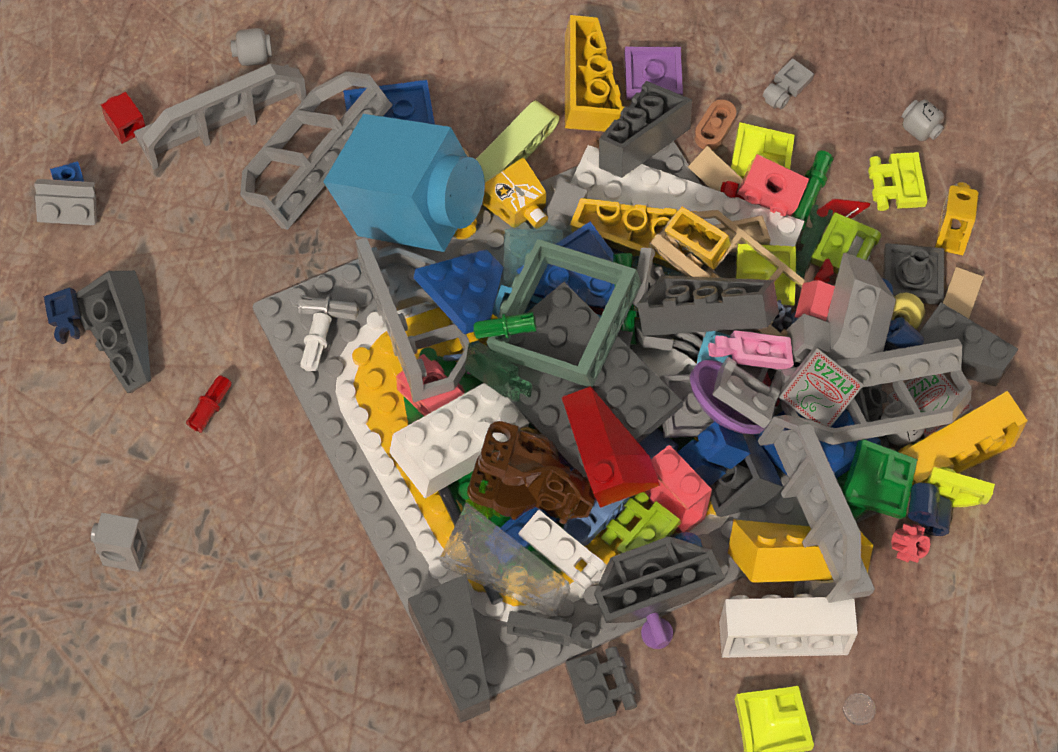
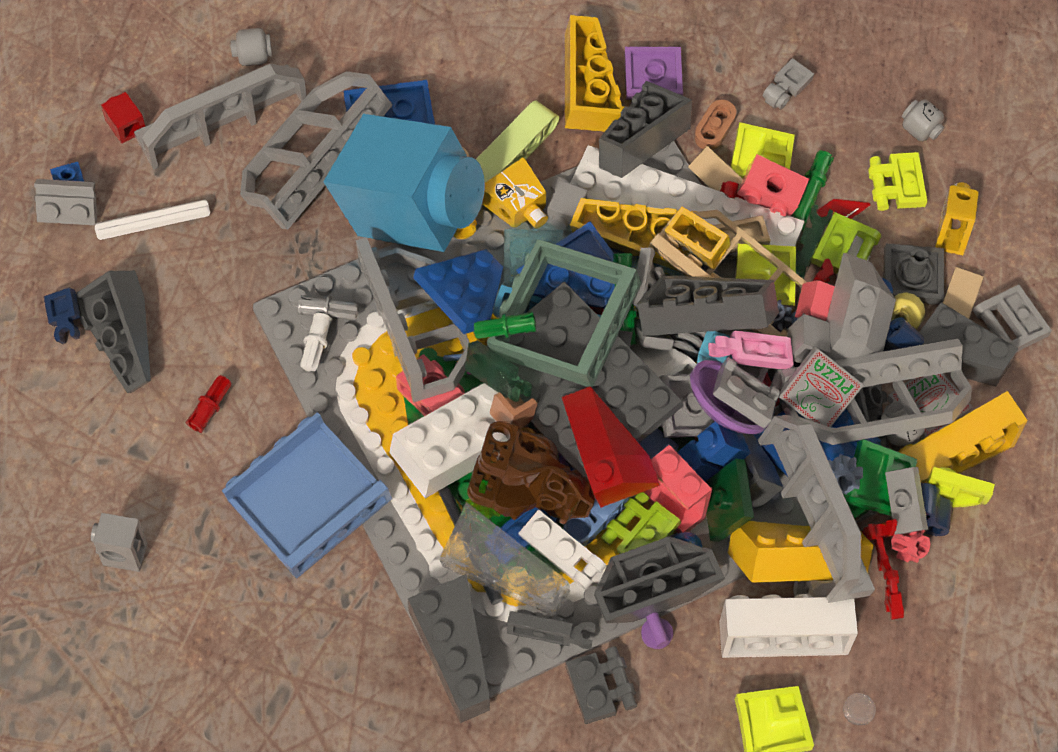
none -> white axle [95,199,210,240]
none -> medium blue panel [222,412,392,579]
none -> nougat panel [490,392,538,429]
none -> dark green plate [706,458,754,542]
none -> sand blue gear [828,454,863,495]
none -> red piece [861,519,904,620]
none -> light grey plate [885,467,928,535]
none -> light grey plate [973,285,1052,352]

